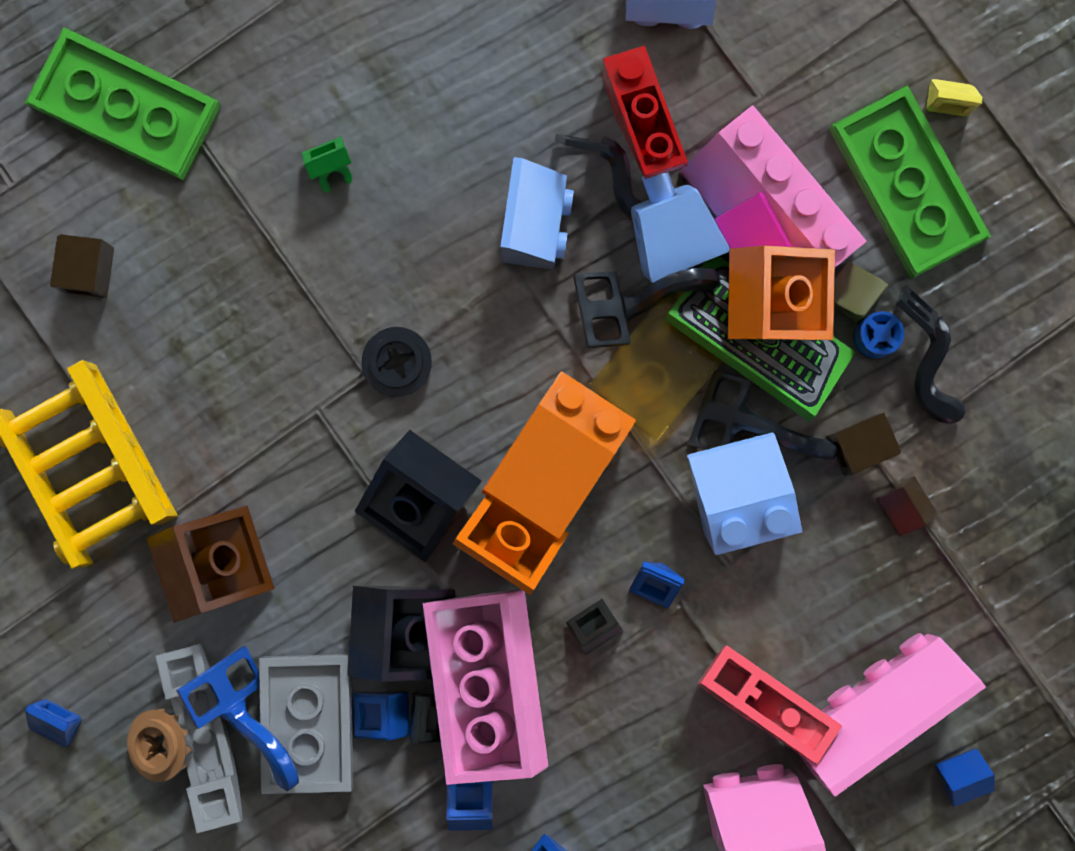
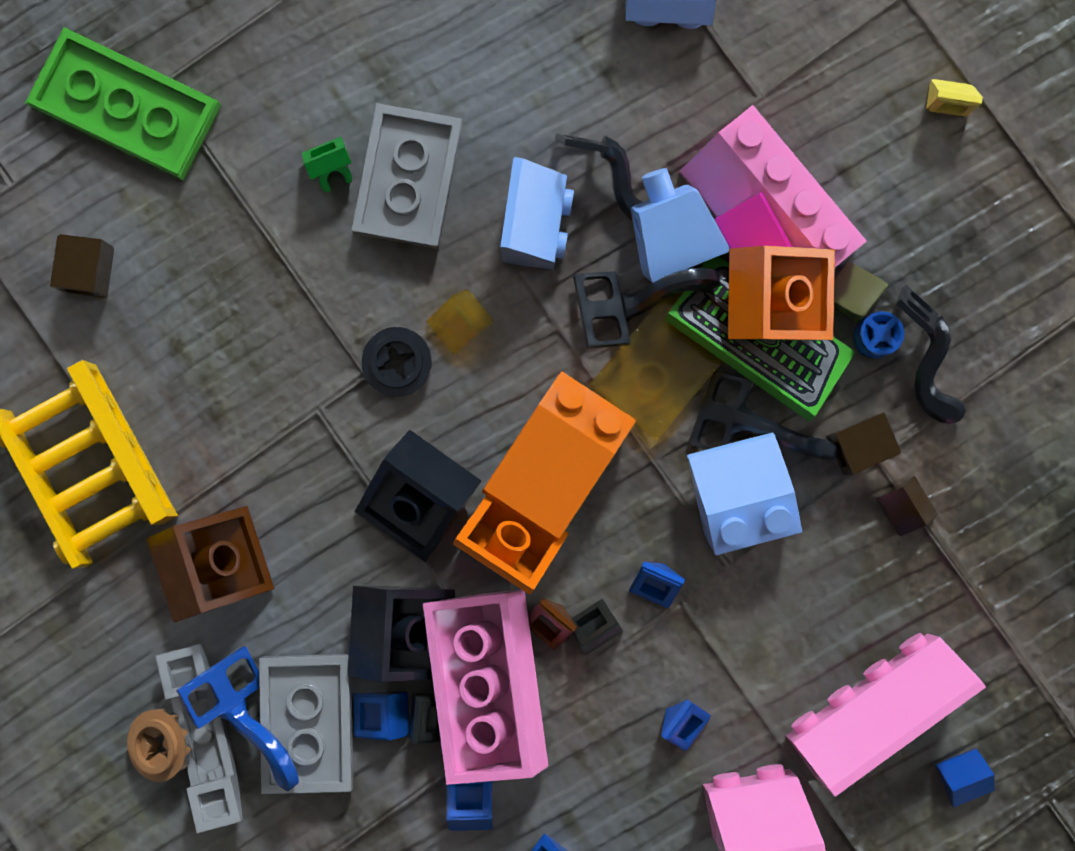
blue slope [25,699,82,747] -> none
red slope [603,45,688,179] -> none
coral slope [697,645,842,764] -> none
bright green tile [829,85,991,279] -> none
none -> light grey plate [351,103,463,250]
none -> clear yellow slope [426,289,493,355]
none -> reddish brown slope [528,598,577,650]
none -> blue slope [661,699,711,751]

